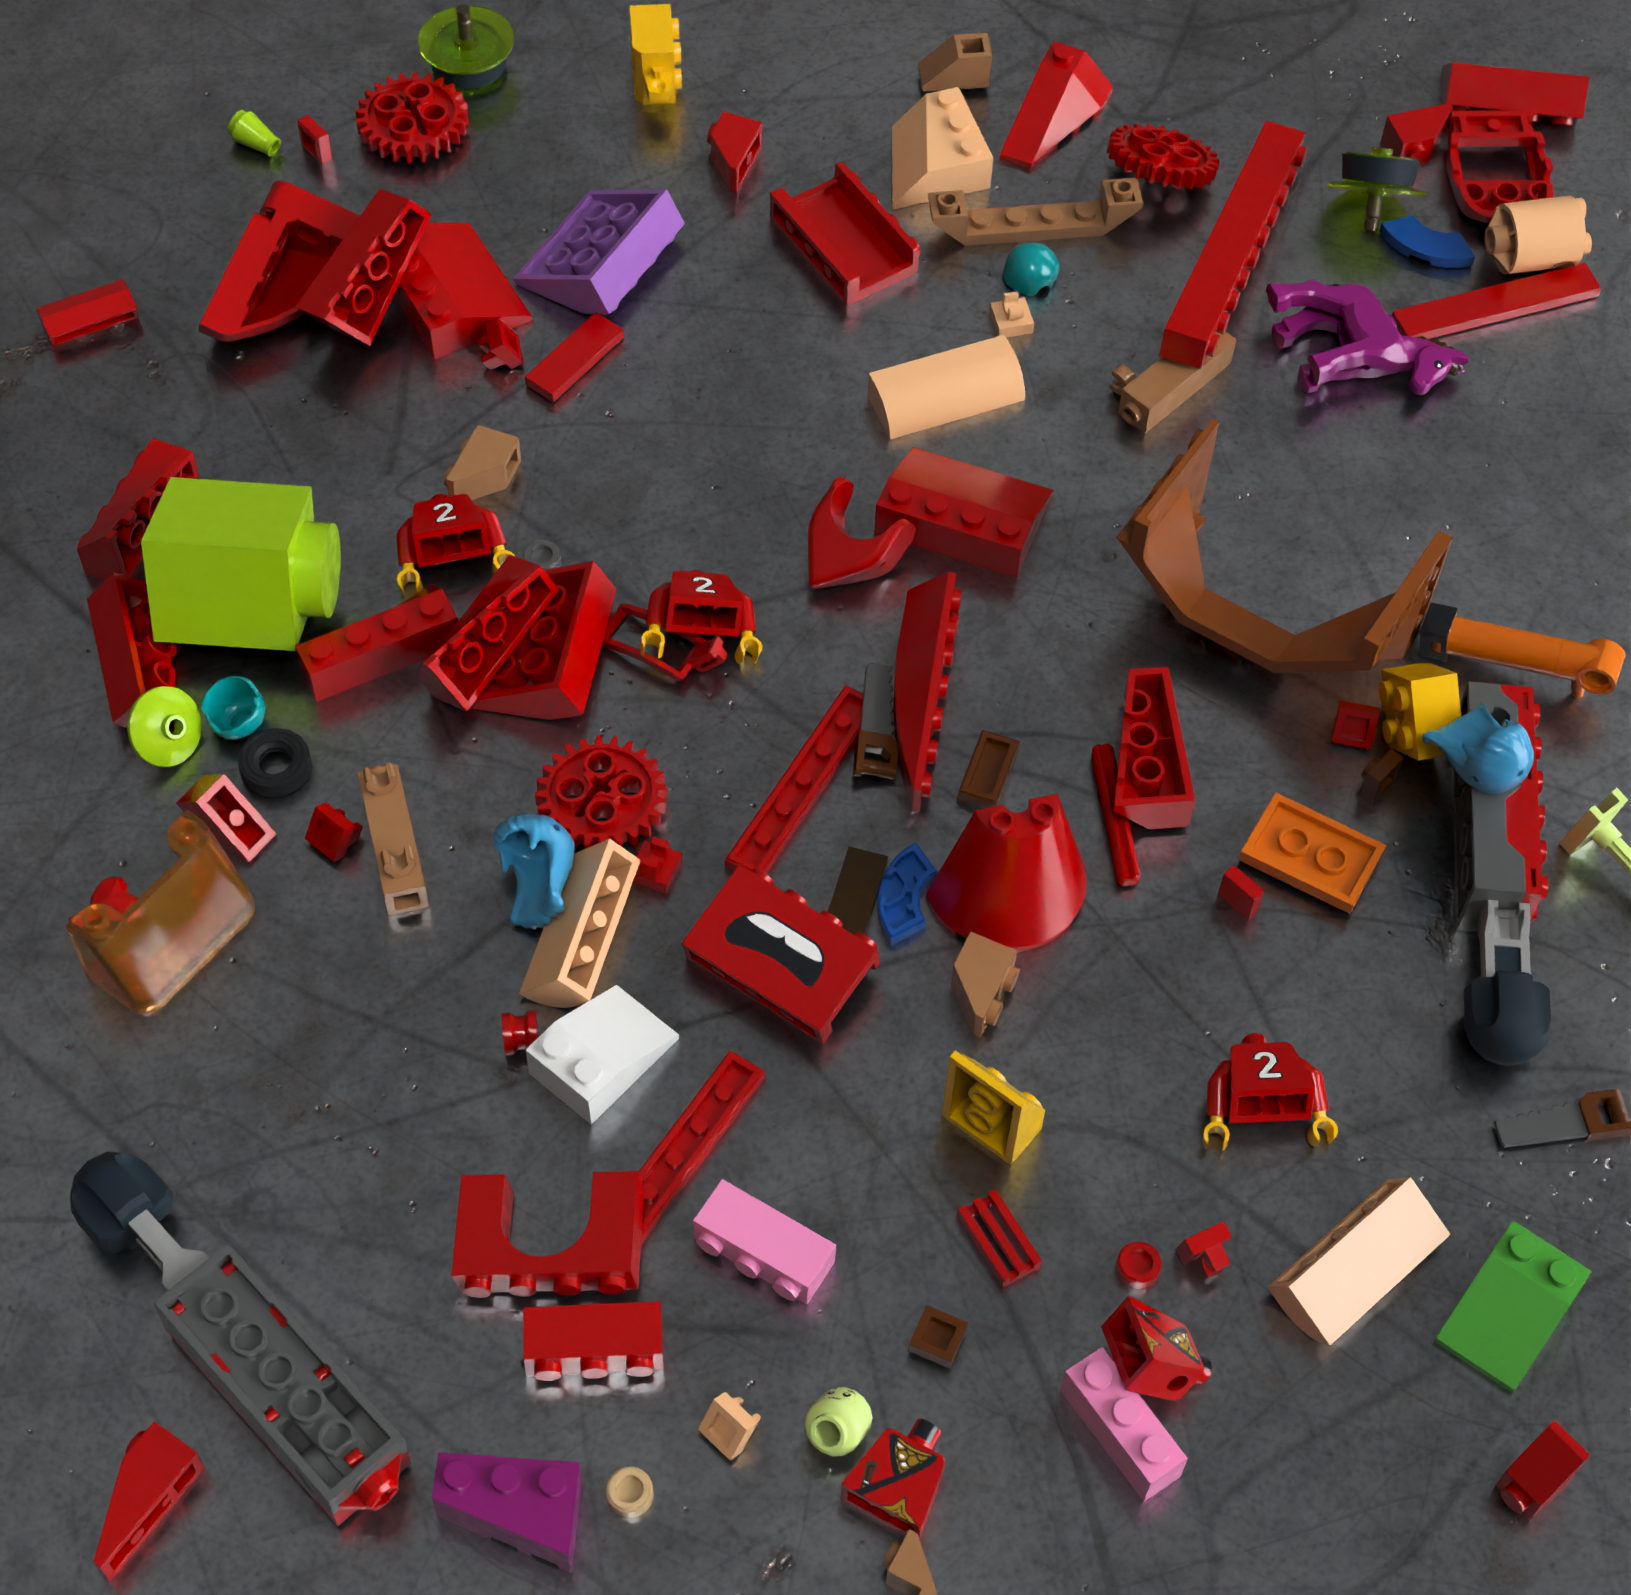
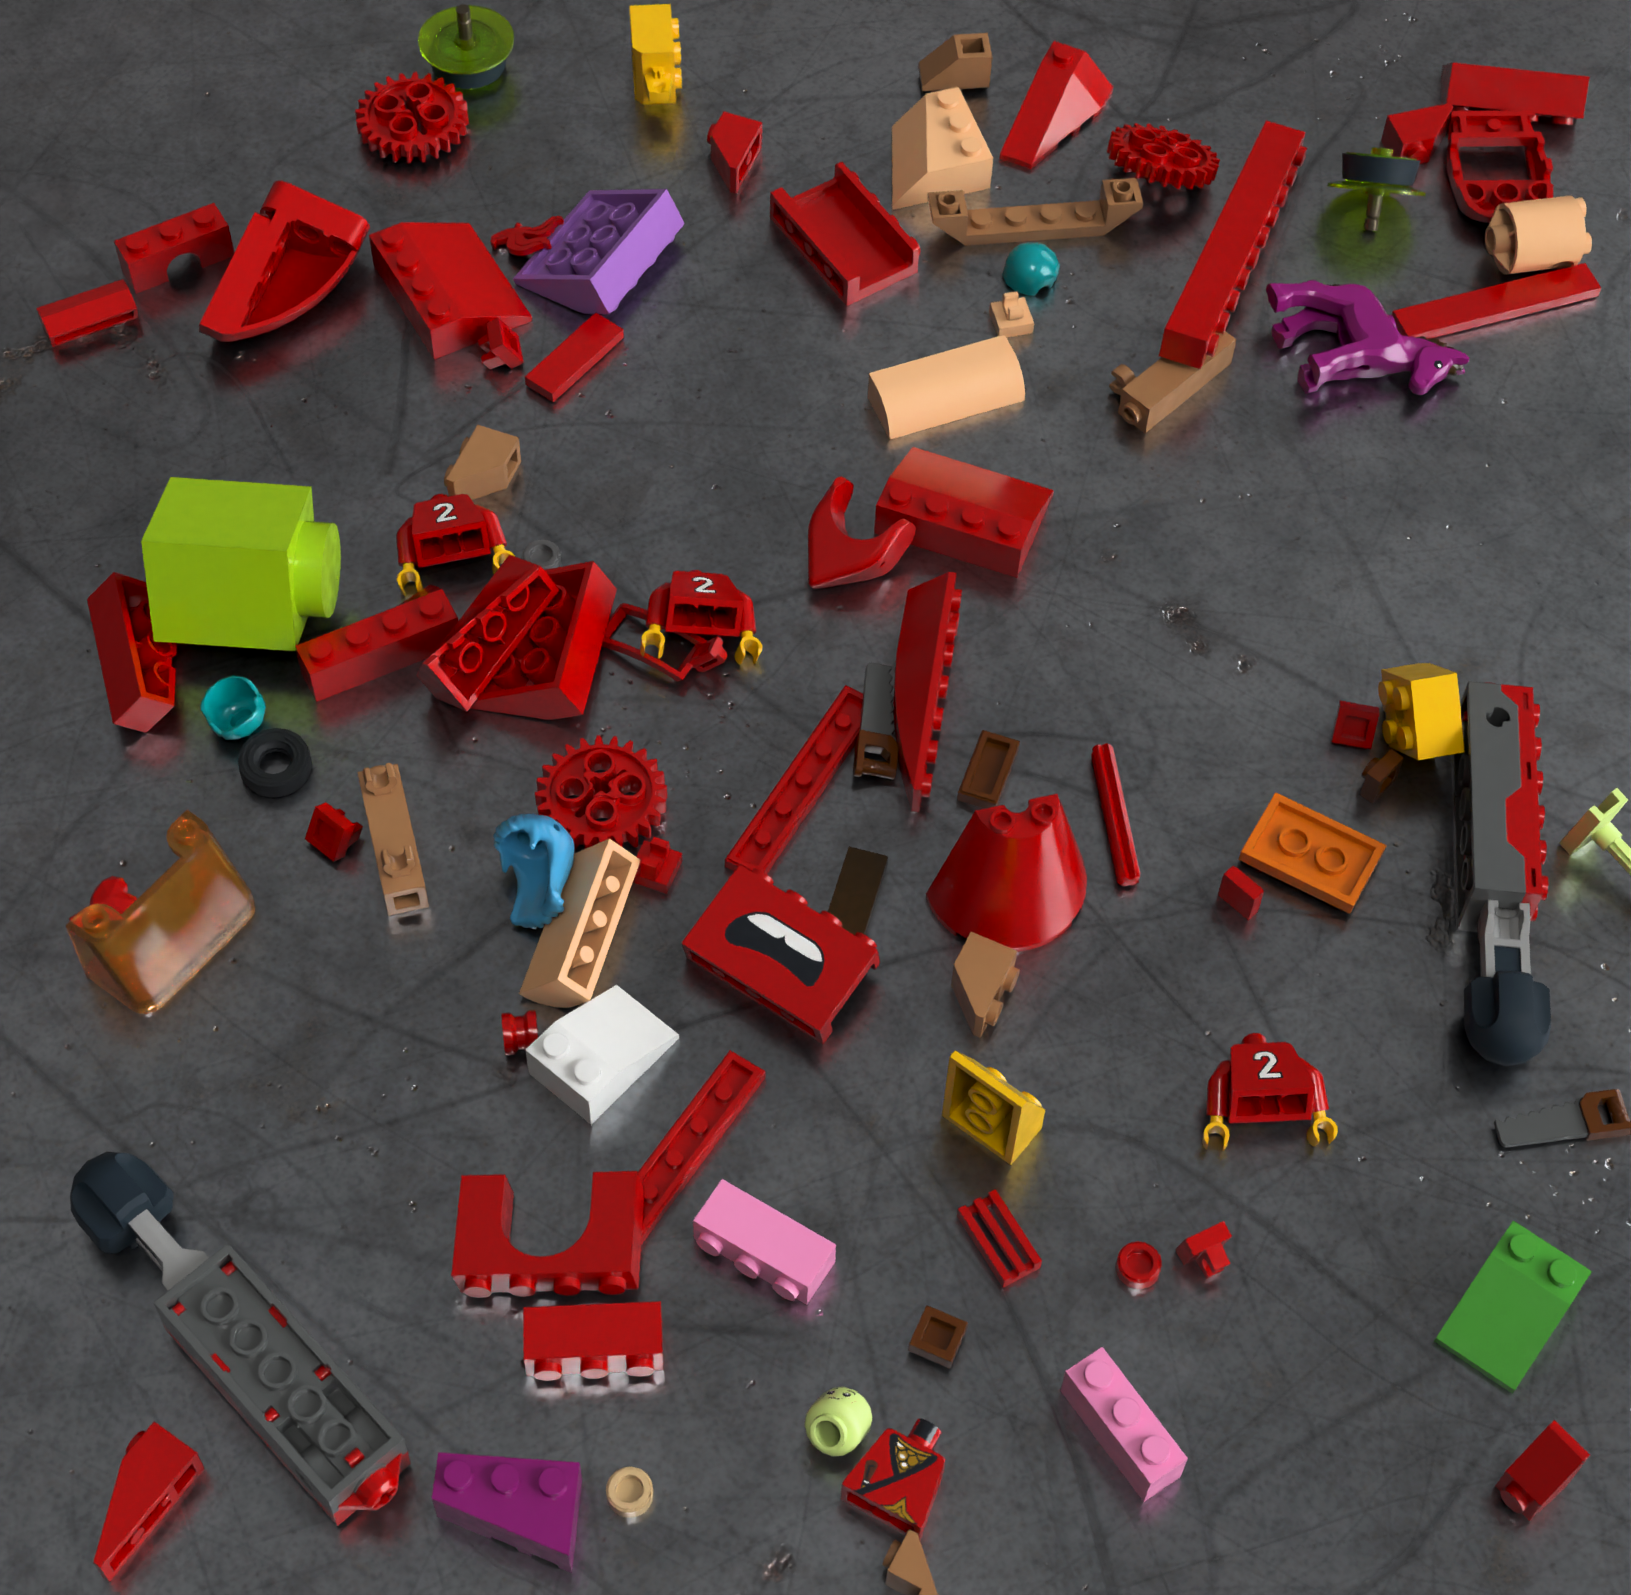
red wedge [77,438,199,580] -> none
lime dish [127,686,202,767] -> none
slope [176,774,277,862] -> none
lime cone [227,110,281,157] -> none
red wedge [295,189,432,346] -> none
red tile [298,114,332,165] -> none
light nougat tile [697,1392,761,1461] -> none
blue tile [877,842,938,947] -> none
red torso [1101,1296,1212,1401] -> none
red wedge [1113,666,1195,829] -> none
dark orange panel [1116,418,1453,673] -> none
light nougat brick [1267,1177,1451,1345] -> none
blue tile [1379,215,1475,268] -> none
orange piece [1419,602,1626,698] -> none
dark azure piece [1422,703,1534,795] -> none
none -> red arch [114,203,235,294]
none -> red piece [491,216,564,256]

